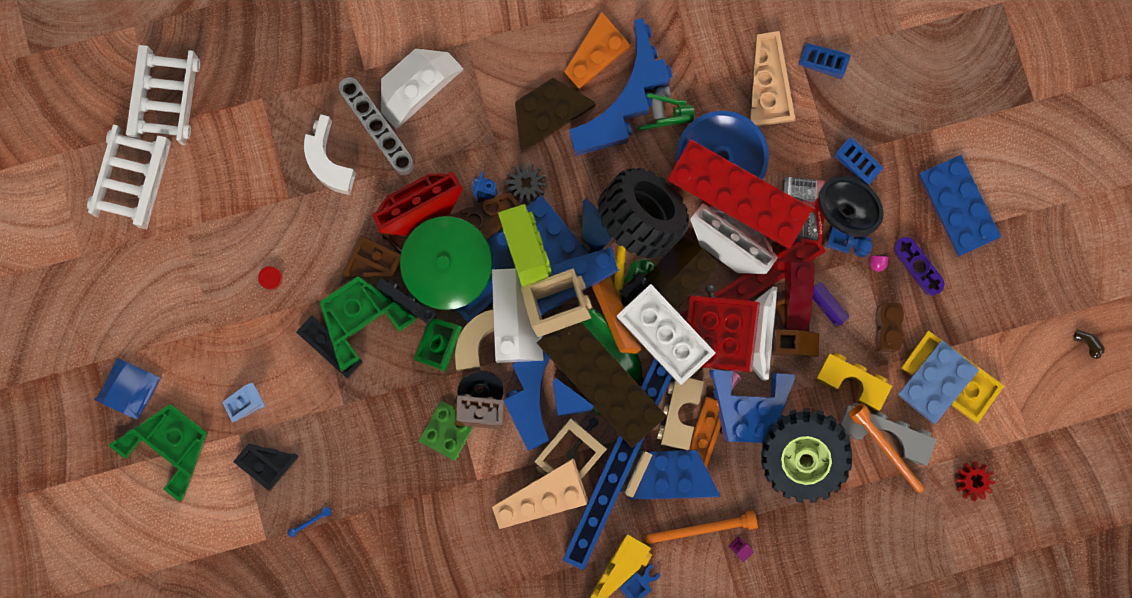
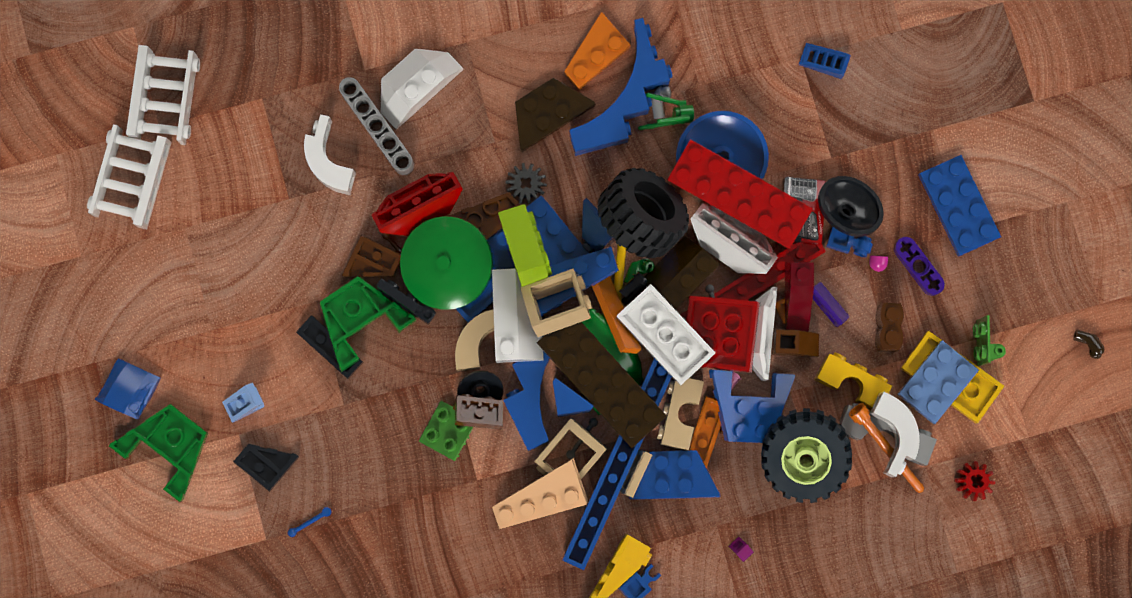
red tile [258,266,282,290] -> none
green slope [413,318,463,373] -> none
blue hinge [472,171,497,202] -> none
orange piece [645,510,758,544] -> none
light nougat wing [750,31,795,127] -> none
blue slope [833,137,883,186] -> none
none -> white arch [869,392,920,477]
none -> bright green hinge [973,315,1006,366]

